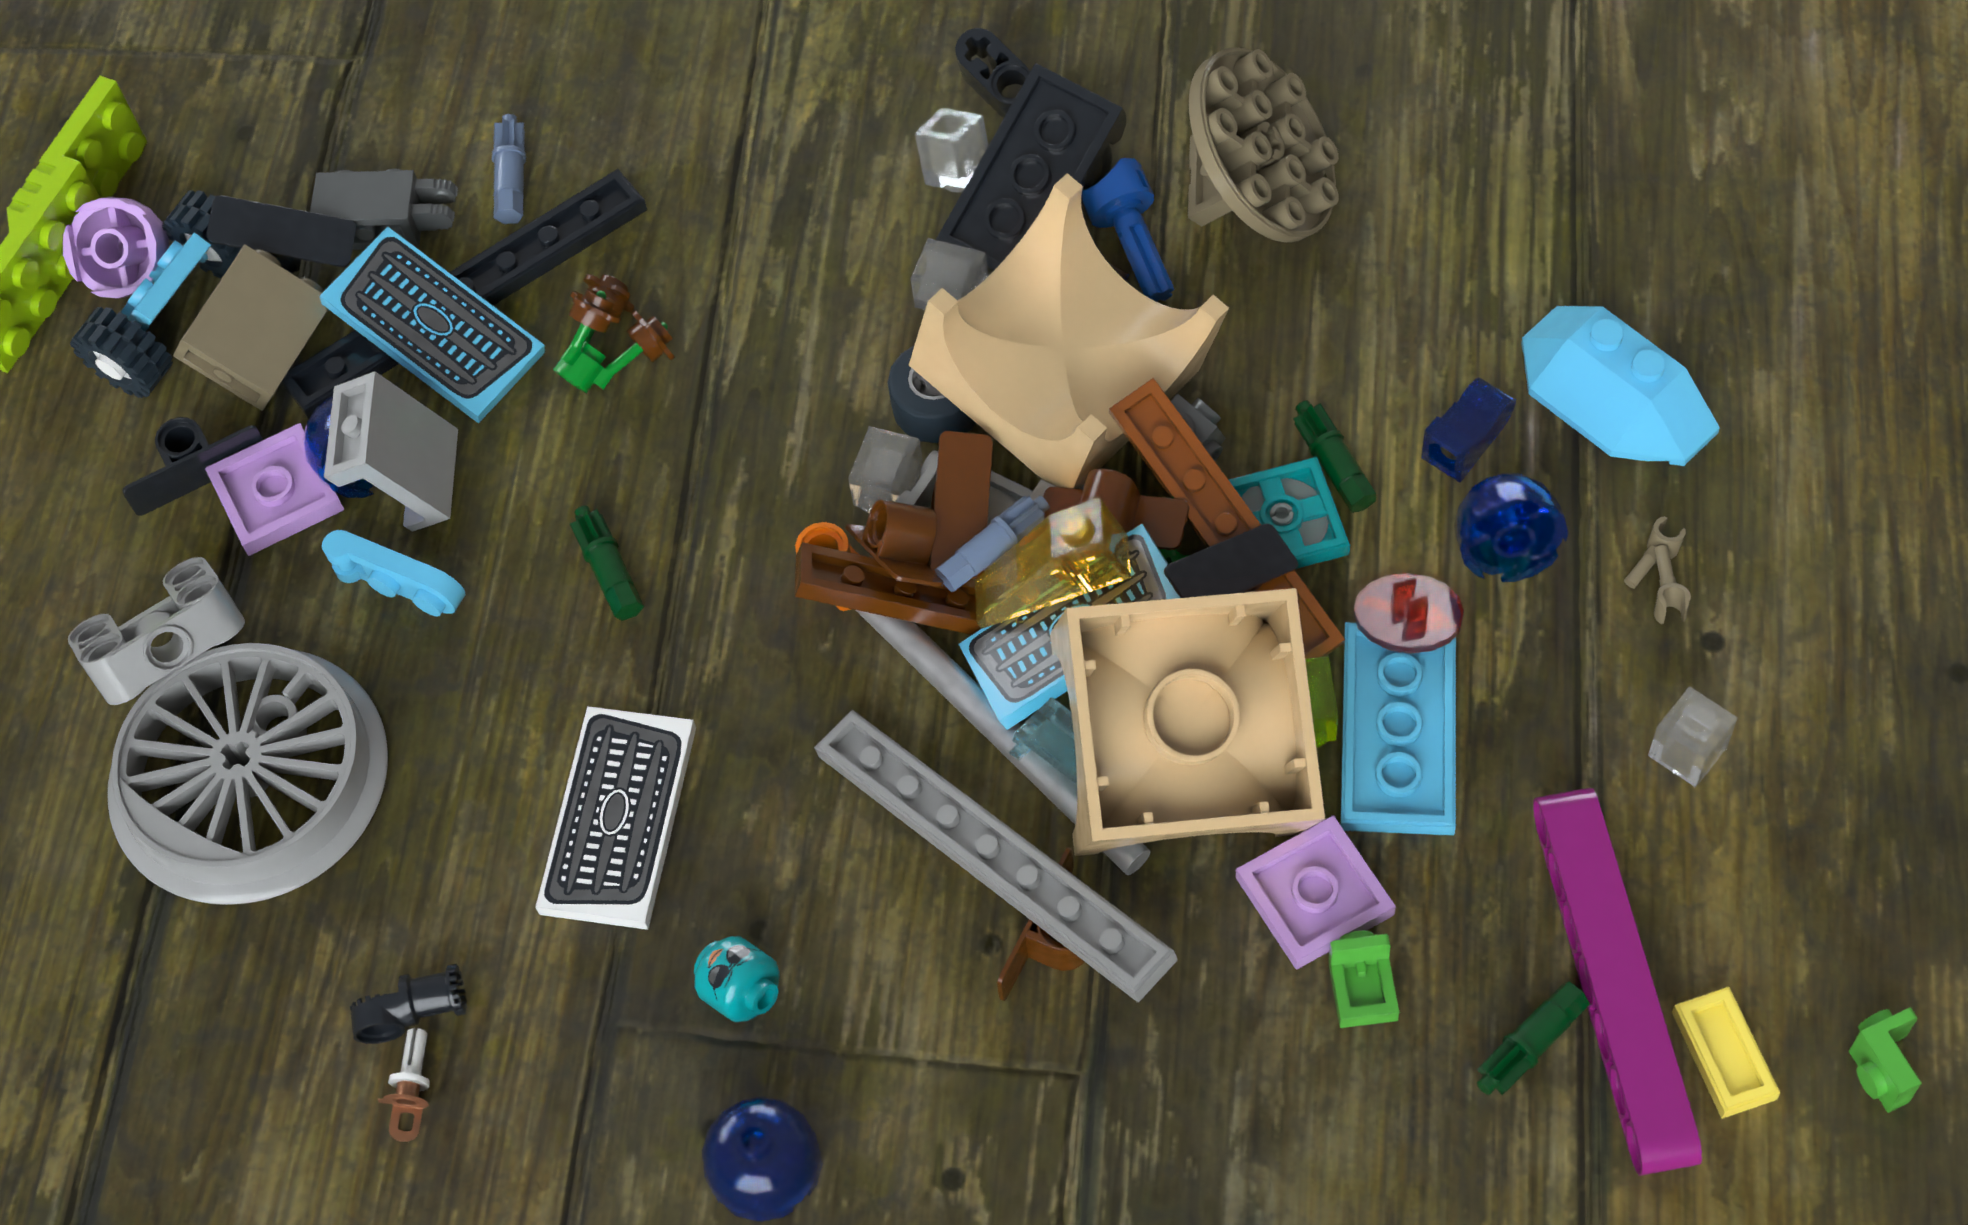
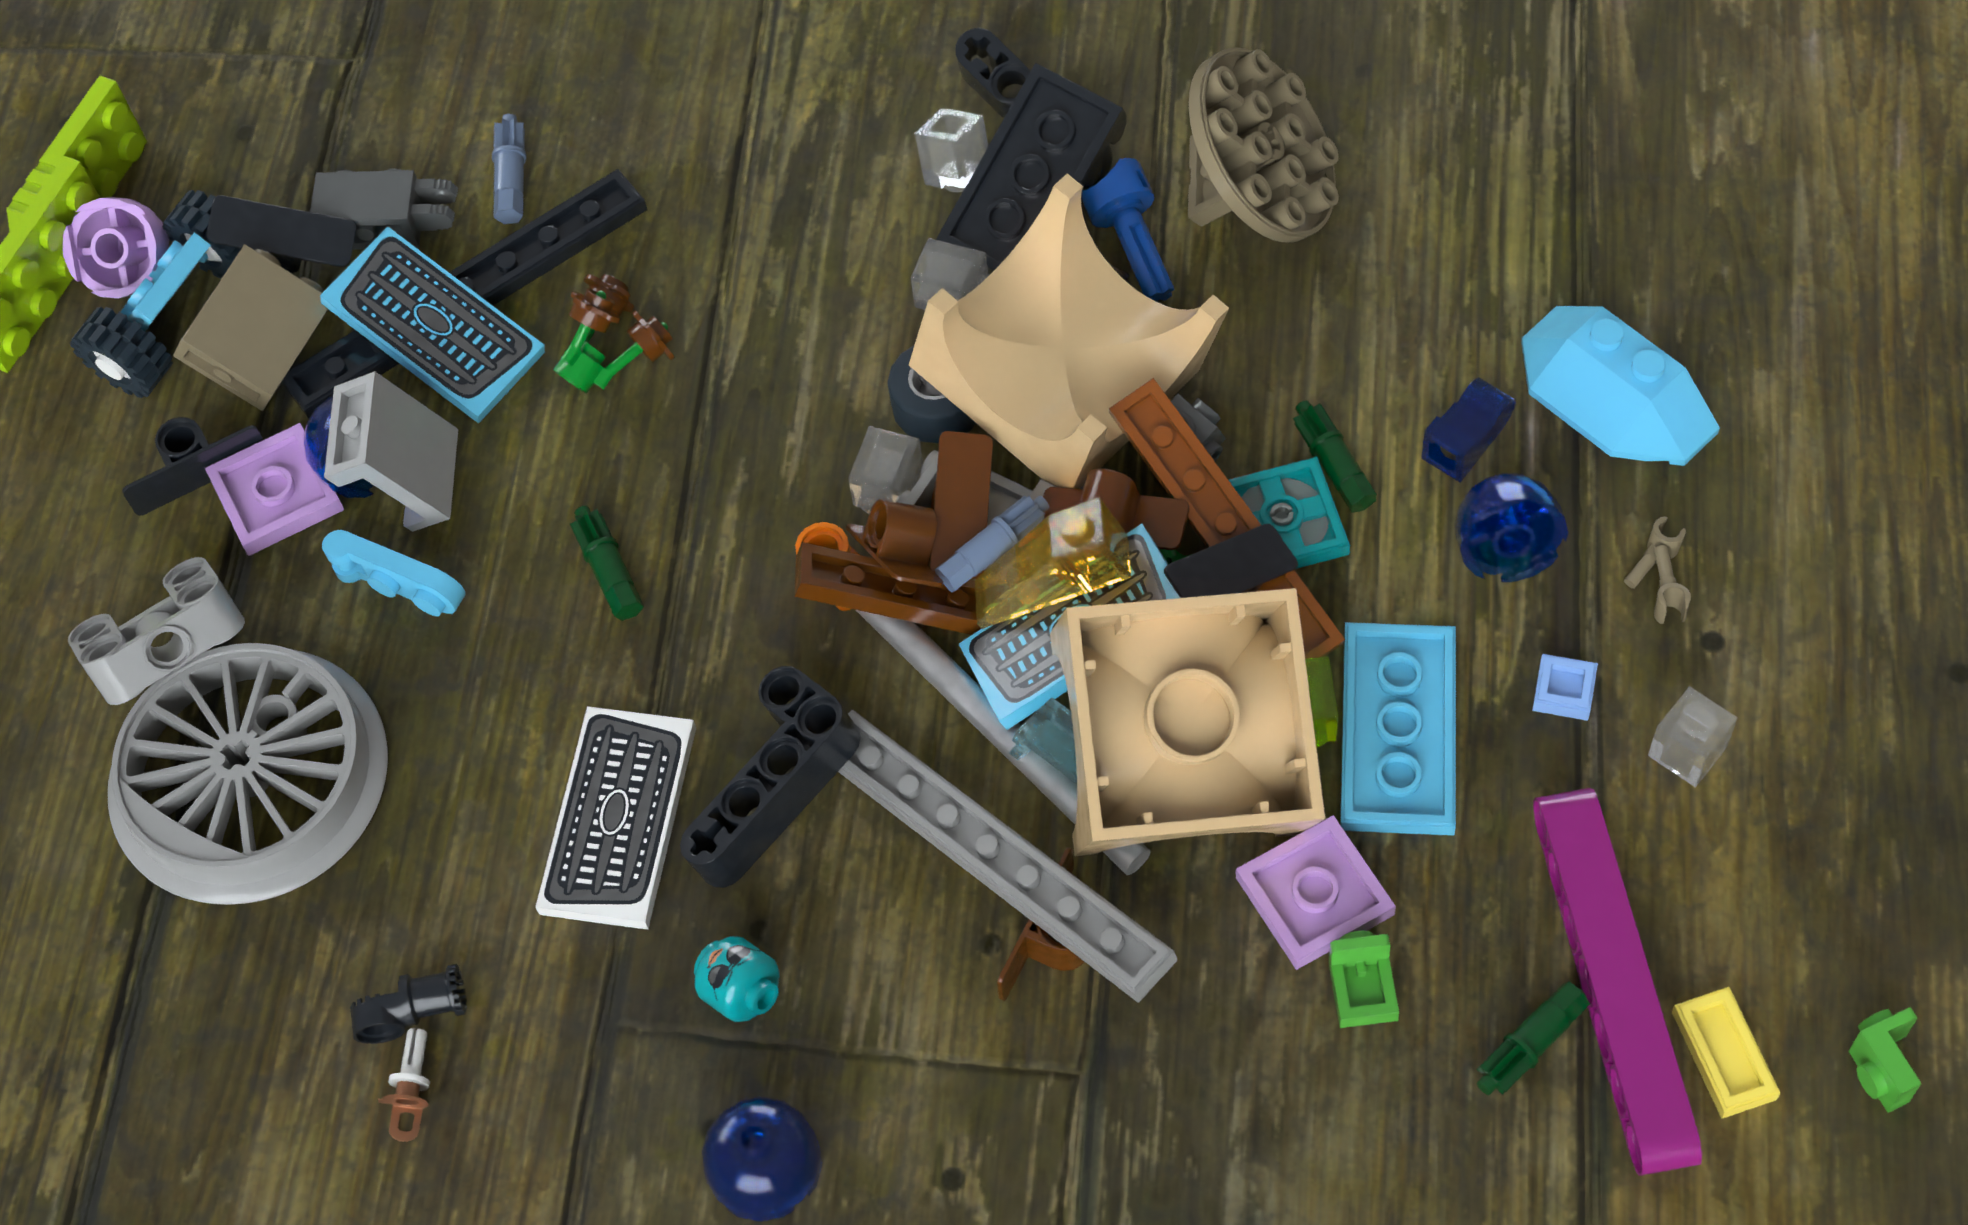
piece [1353,573,1464,653] -> none
none -> black beam [680,666,861,888]
none -> light blue tile [1532,654,1598,721]

